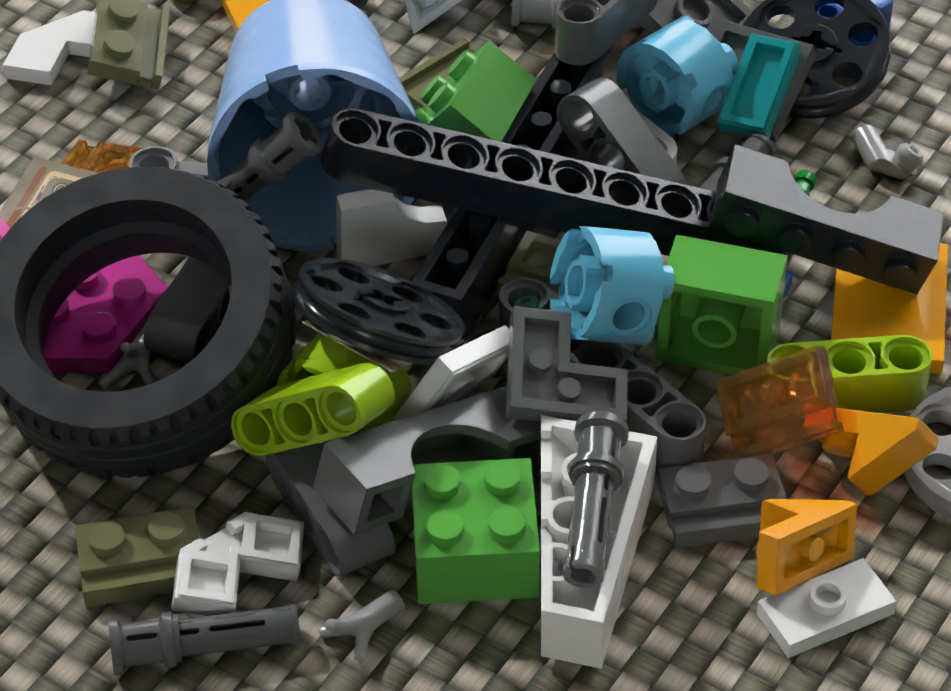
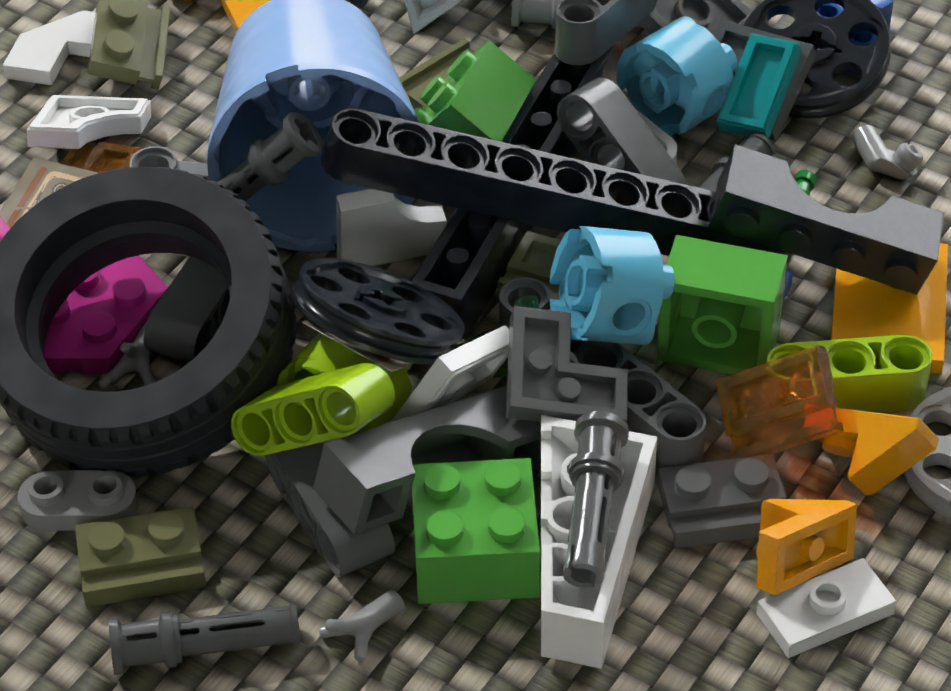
white tile [171,512,304,616] -> none
none -> light grey plate [17,470,138,531]
none -> white tile [27,95,151,149]

